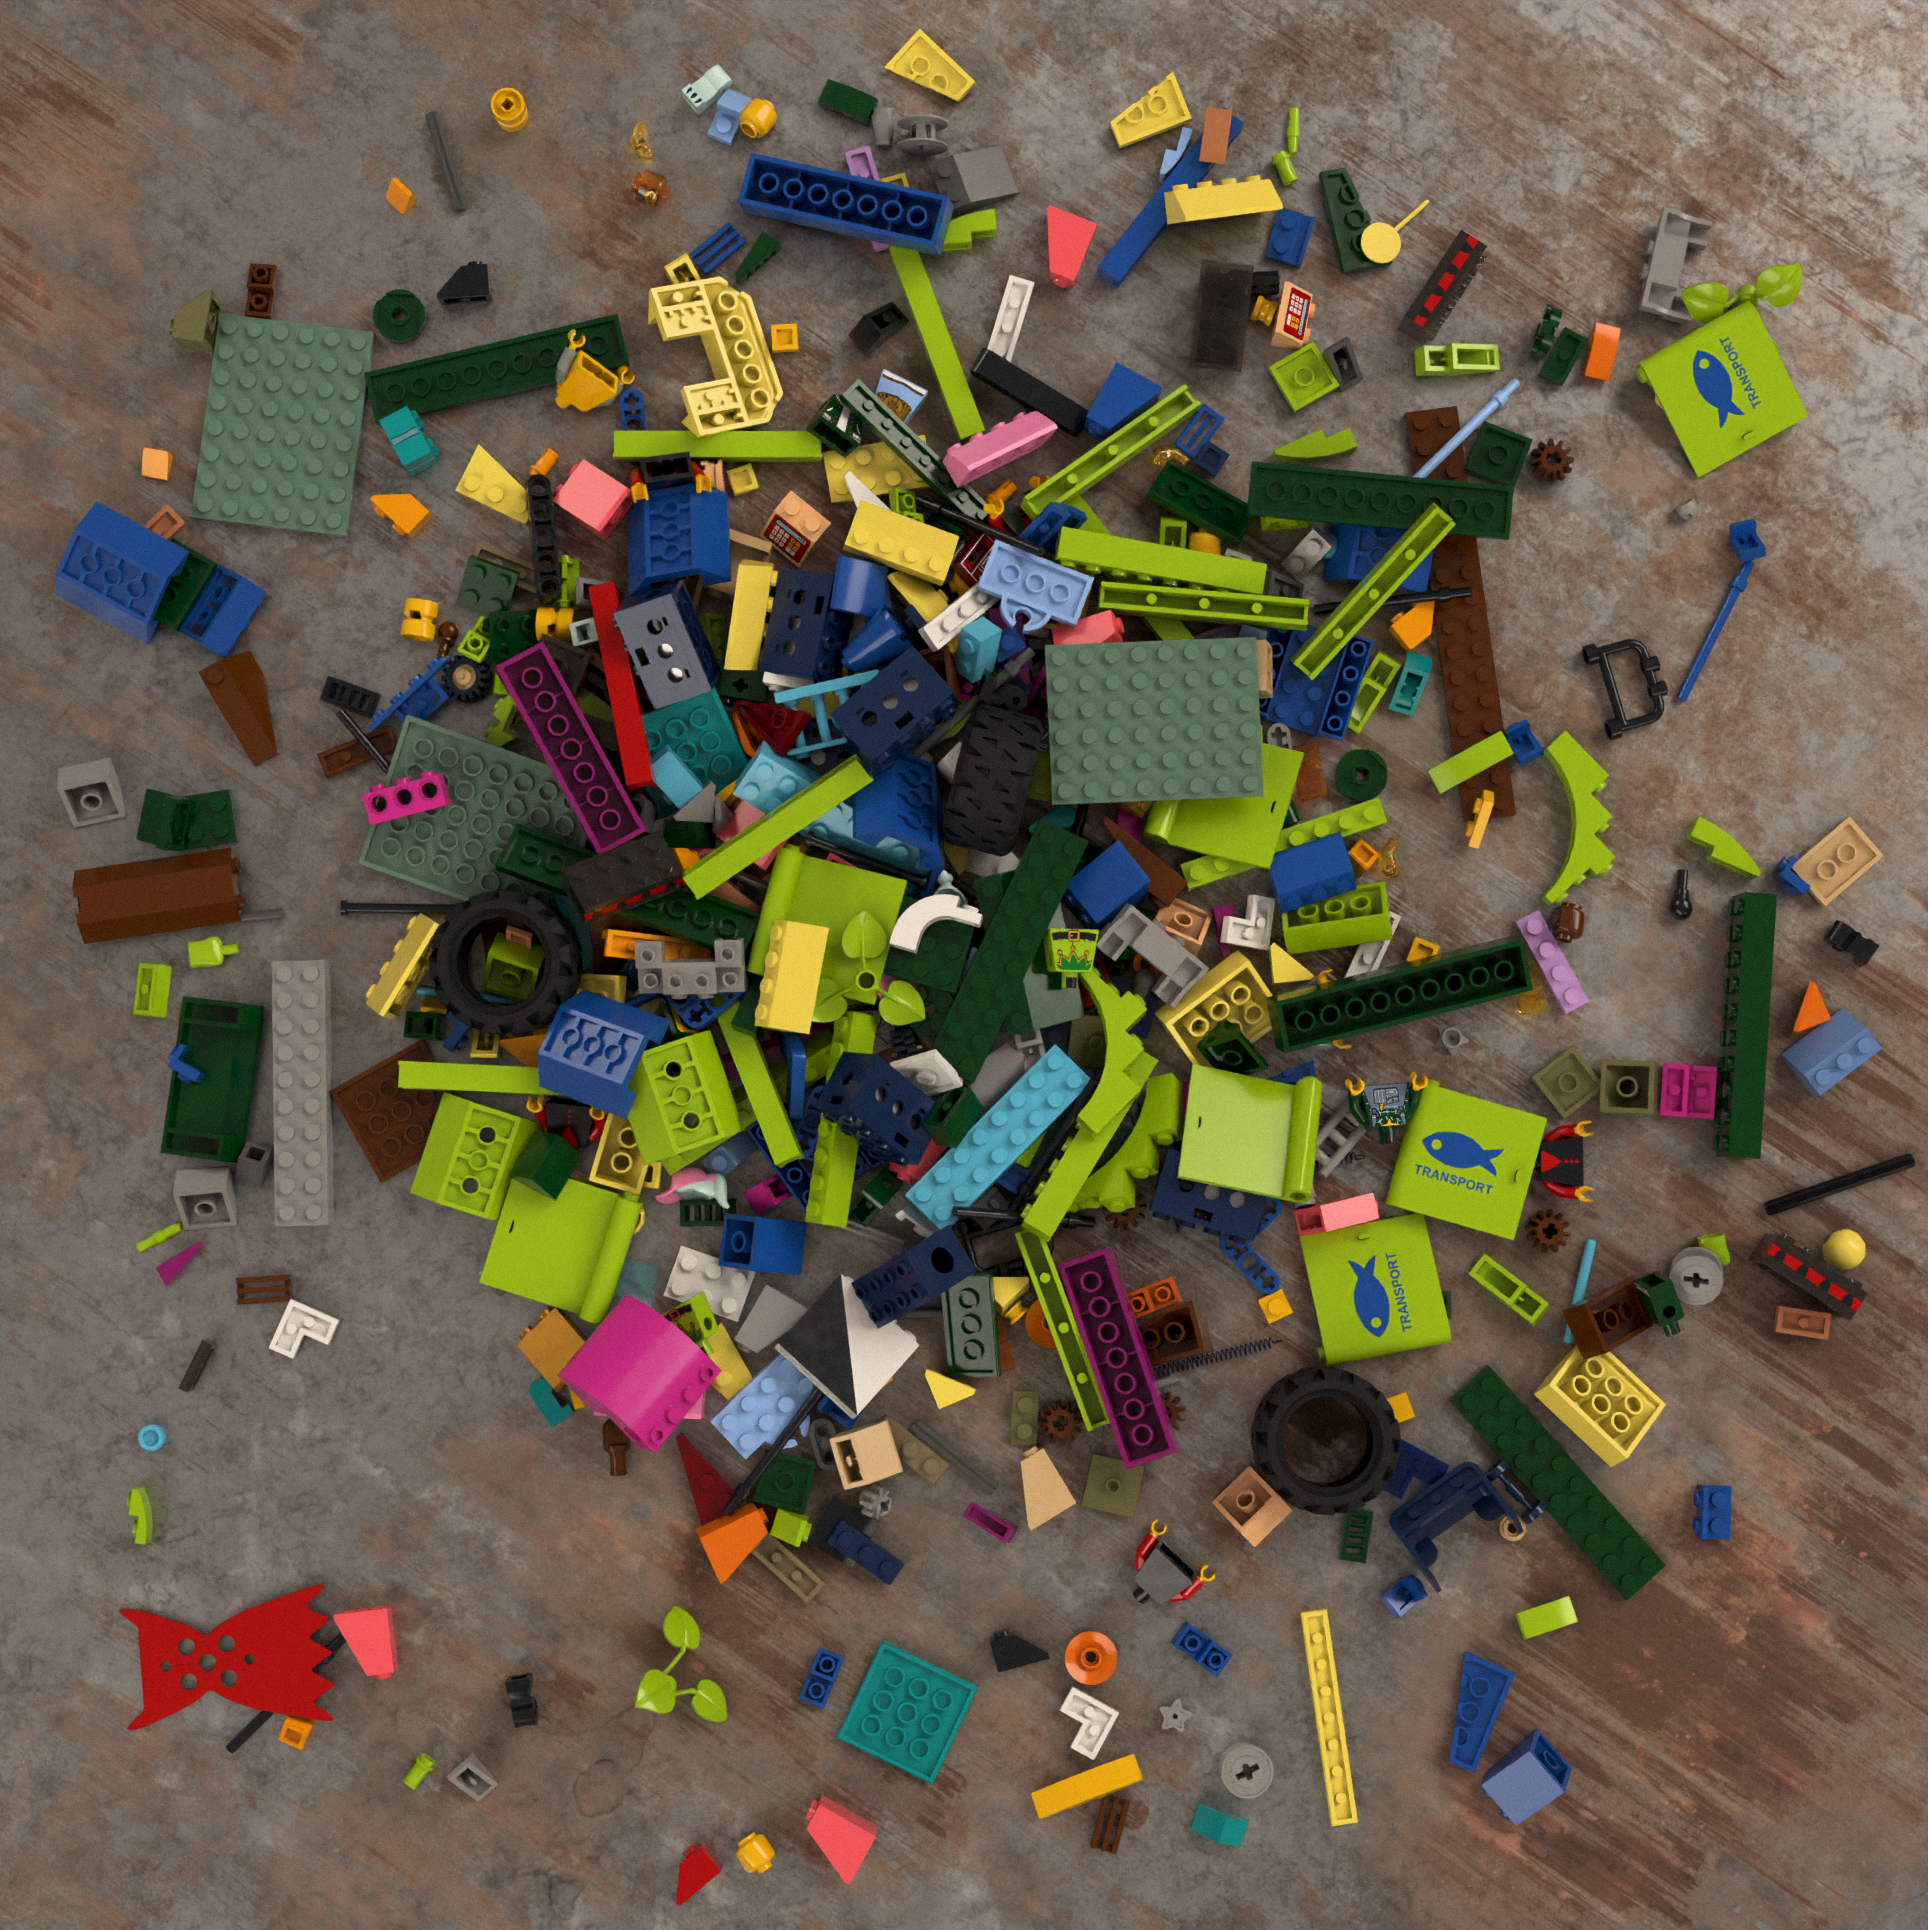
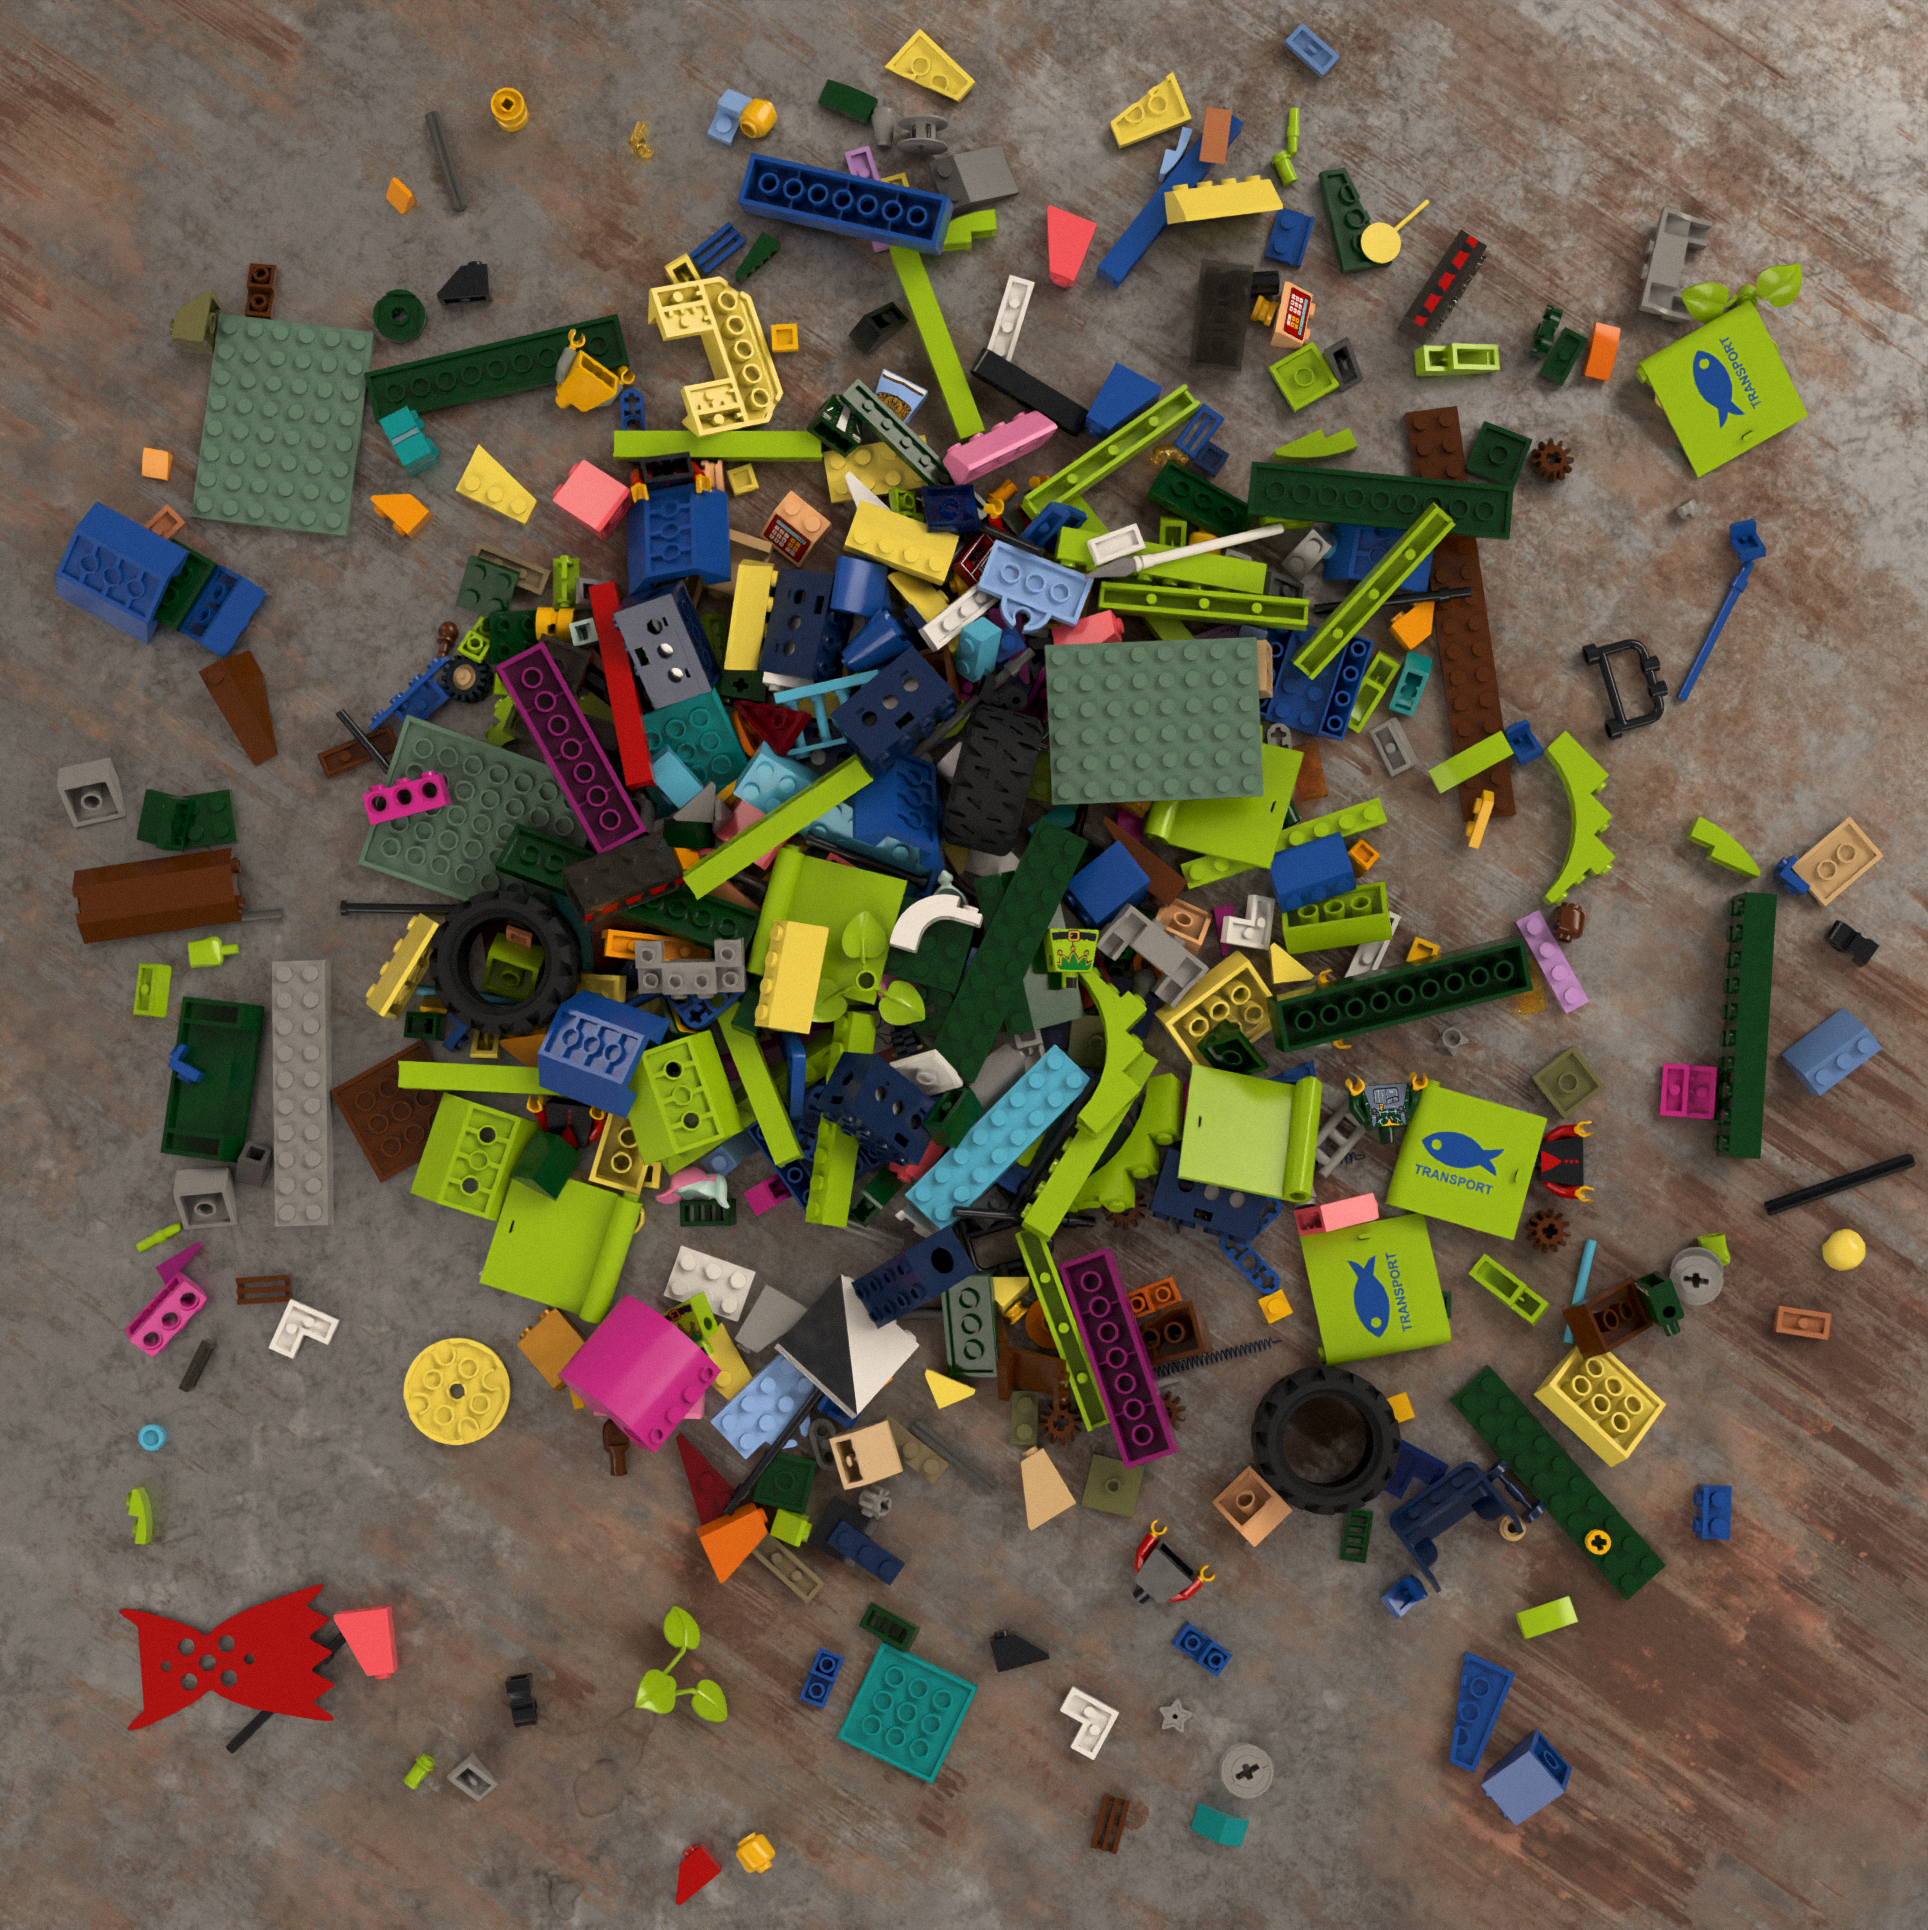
light orange slope [278,1715,315,1751] -> none
black slope [320,676,381,719] -> none
yellow wheel [400,598,439,641] -> none
black beam [526,474,561,605] -> none
light orange pin [529,447,560,478] -> none
teal leg [529,1377,576,1427] -> none
clear light blue wing [615,1259,660,1308] -> none
clear orange head [631,169,671,208] -> none
light aqua leg [682,65,733,116] -> none
blue slope [718,1213,807,1275] -> none
coral slope [805,1795,877,1885] -> none
magenta piece [964,1502,1018,1543] -> none
yellow slope [1031,1754,1143,1819] -> none
orange dish [1064,1631,1118,1685] -> none
light yellow tile [1300,1608,1358,1826] -> none
dark green plate [1334,749,1387,802] -> none
clear yellow arm [1378,838,1401,878] -> none
light blue bar [1412,378,1520,478] -> none
olive slope [1599,1060,1658,1117] -> none
black piece [1669,869,1693,920] -> none
clear smoke brick [1748,1232,1868,1320] -> none
orange slope [1792,981,1831,1035] -> none
none -> dark pink brick [124,1270,208,1357]
none -> light yellow plate [404,1338,511,1445]
none -> dark green slope [859,1602,920,1652]
none -> clear blue plate [920,485,980,533]
none -> reddish brown panel [997,1345,1070,1414]
none -> white piece [1085,523,1284,578]
none -> white tile [1086,523,1146,567]
none -> medium blue plate [1284,23,1340,78]
none -> light grey slope [1369,717,1419,777]
none -> yellow bush [1585,1529,1611,1555]

